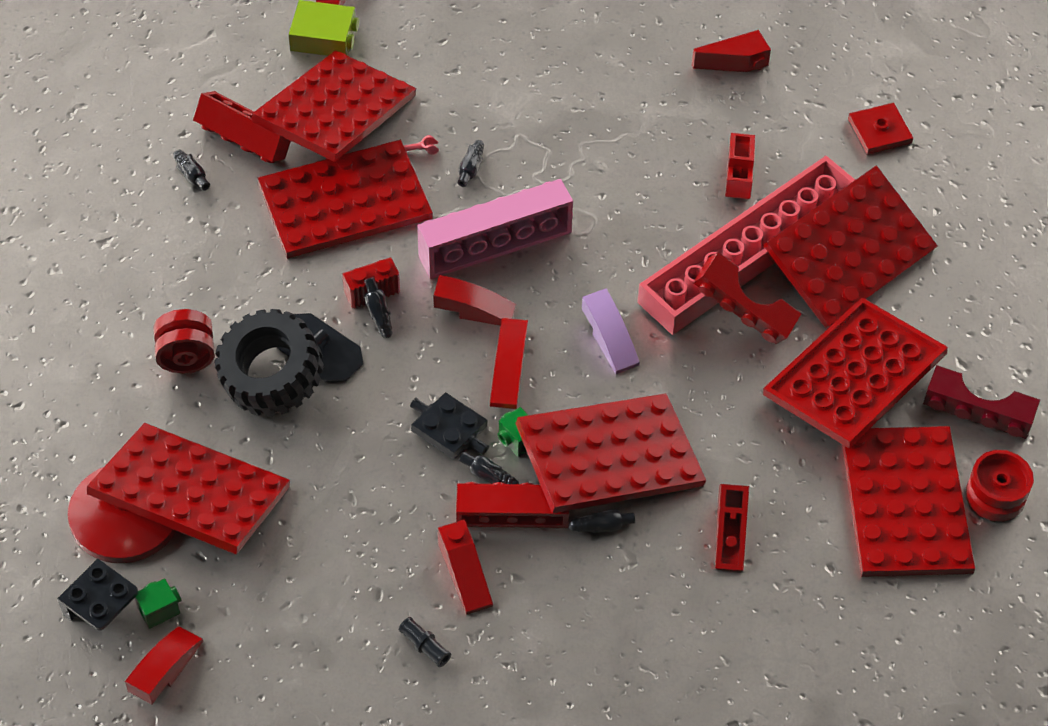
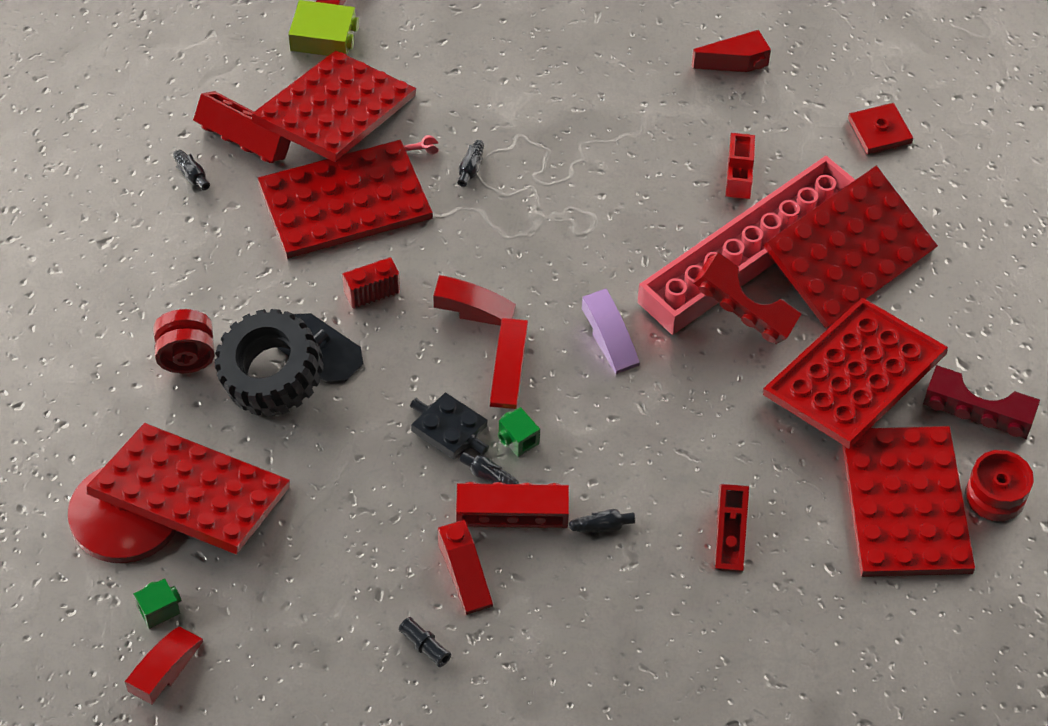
black bracket [57,558,138,631] -> none
black piece [364,277,393,338] -> none
bright pink brick [417,179,573,279] -> none
red plate [516,393,706,514] -> none

